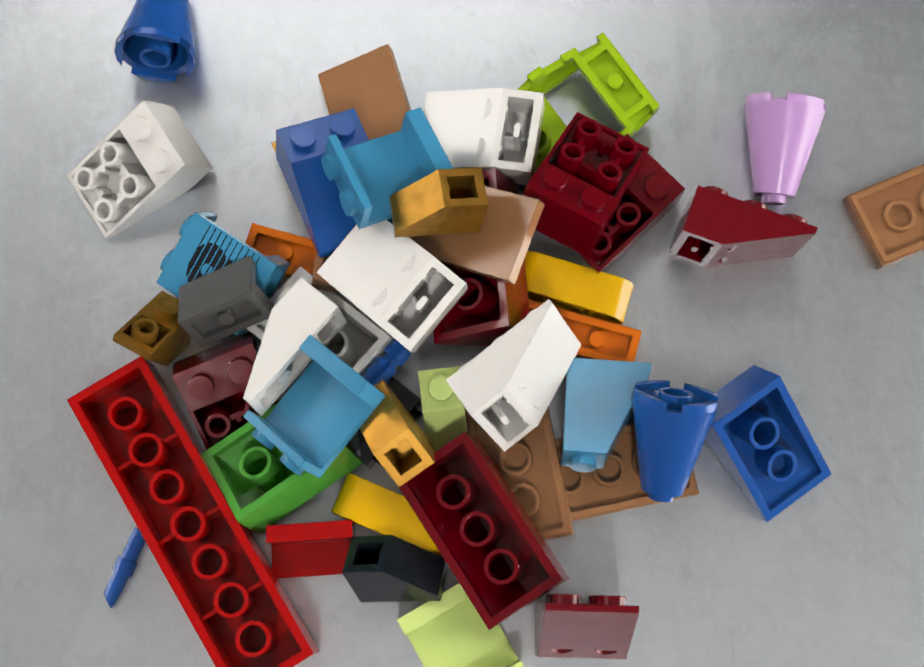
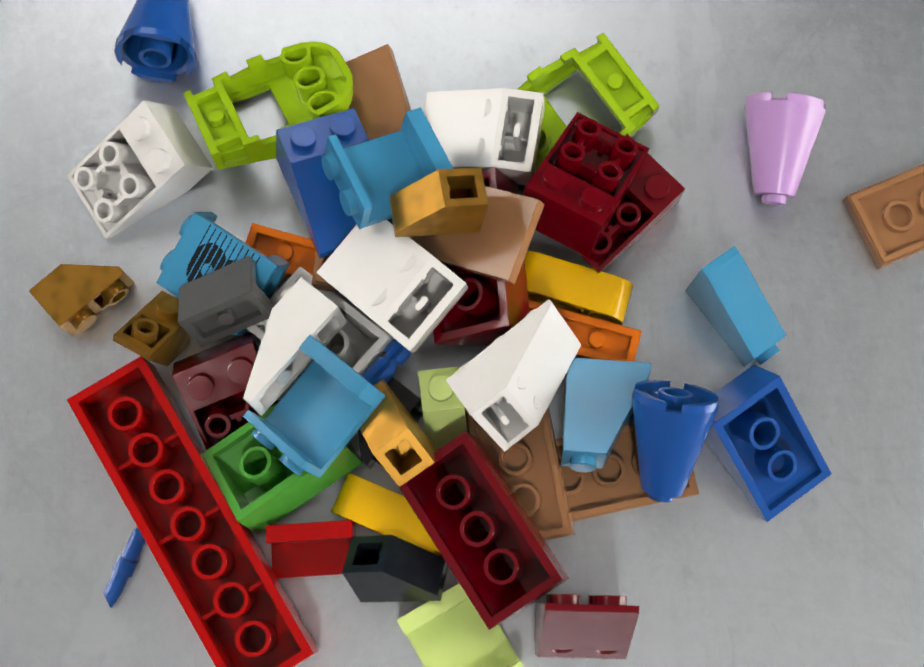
dark red slope [668,185,818,267] -> none
none -> pearl gold slope [29,264,134,335]
none -> lime slope [183,41,354,170]
none -> dark azure slope [685,246,787,367]

